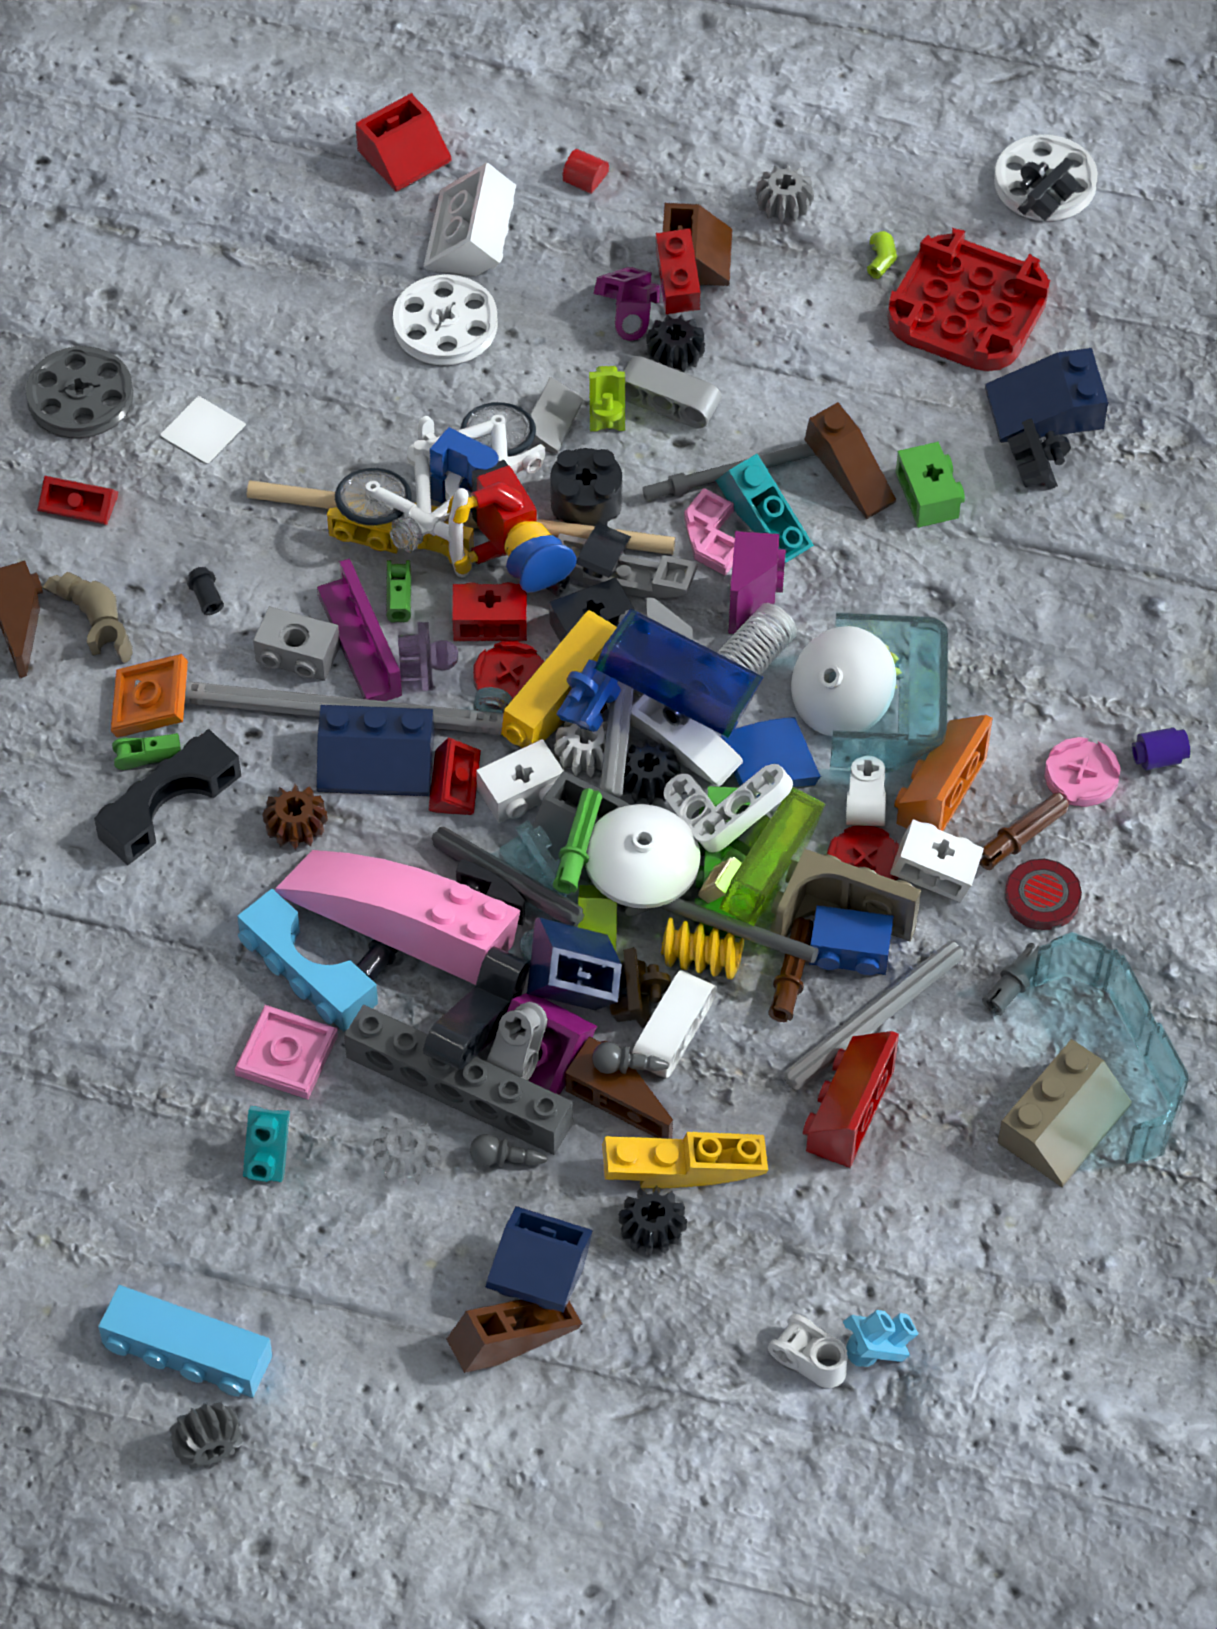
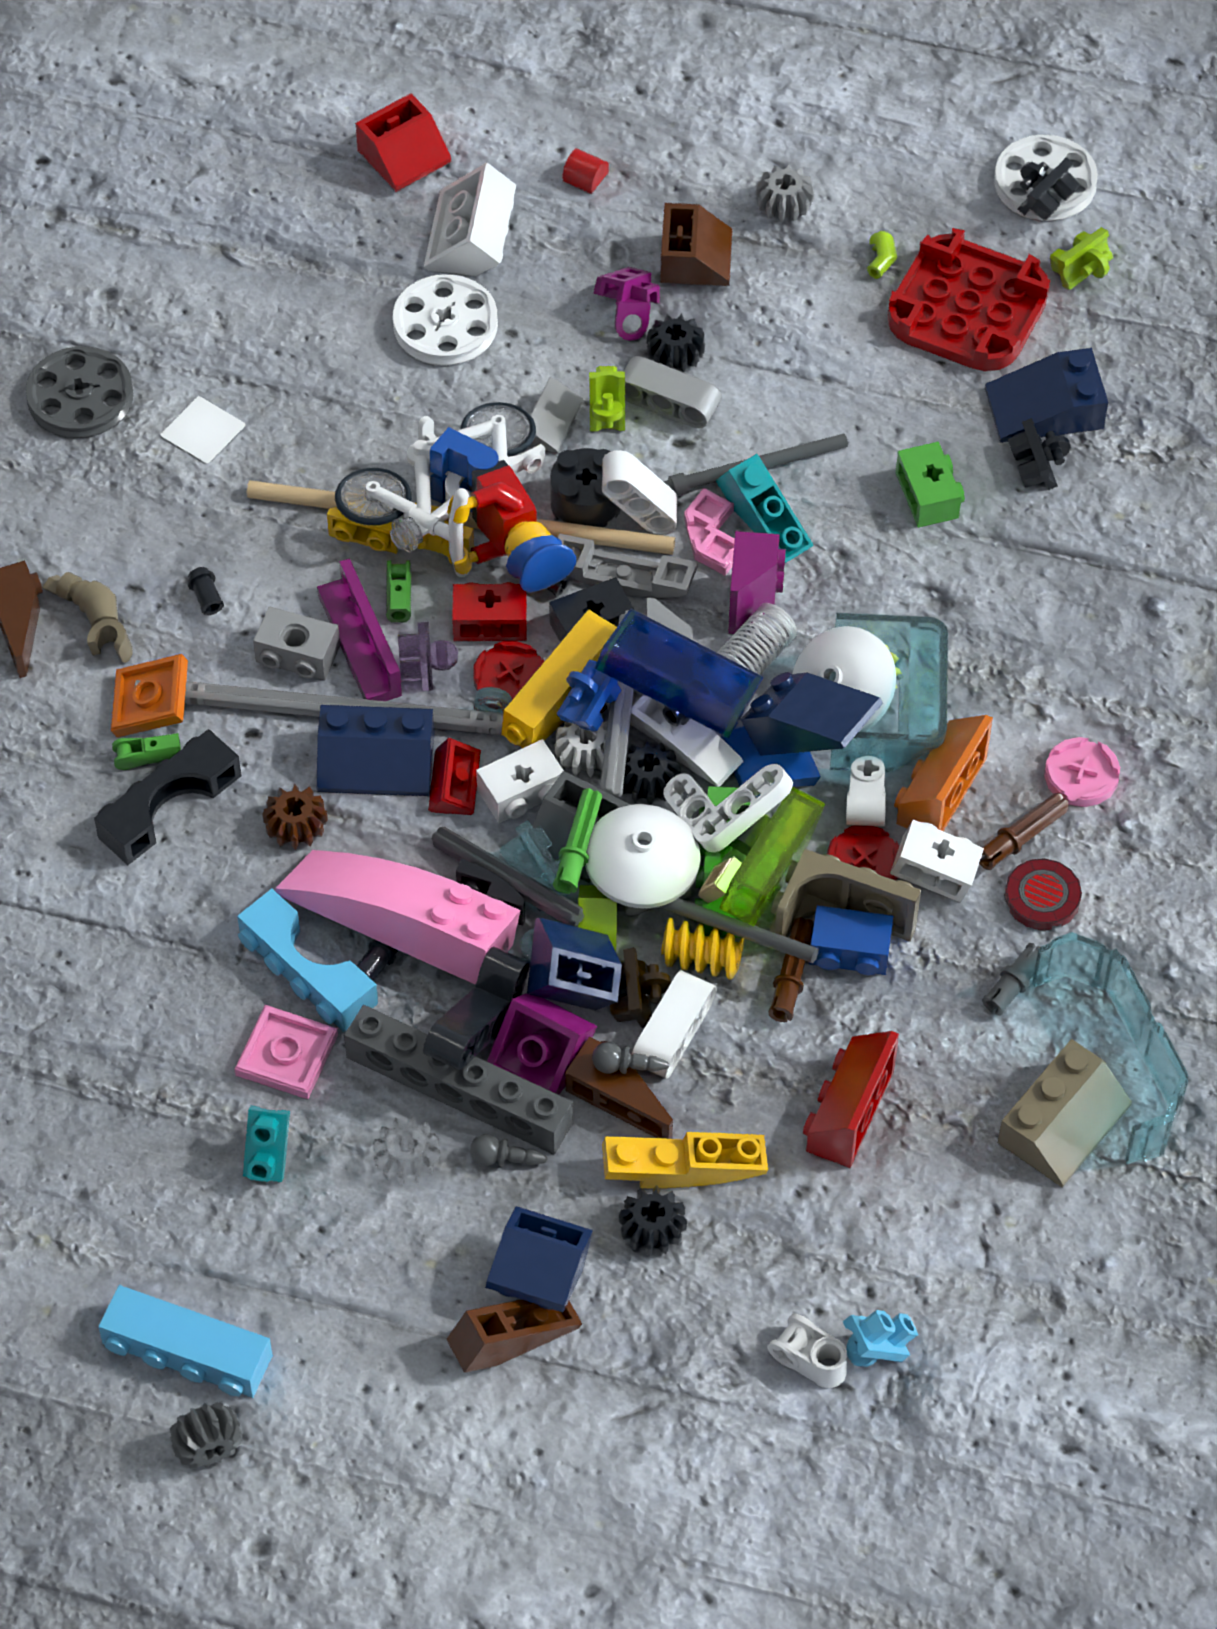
red slope [37,475,118,525] -> none
light grey piece [487,1002,547,1080] -> none
black slope [576,523,631,578] -> none
red brick [656,229,701,315] -> none
light grey axle [784,941,964,1090] -> none
reddish brown slope [804,402,896,519] -> none
dark purple brick [1132,727,1190,771] -> none
none -> white beam [602,451,677,535]
none -> dark blue slope [740,672,883,756]
none -> lime hips [1050,227,1113,290]

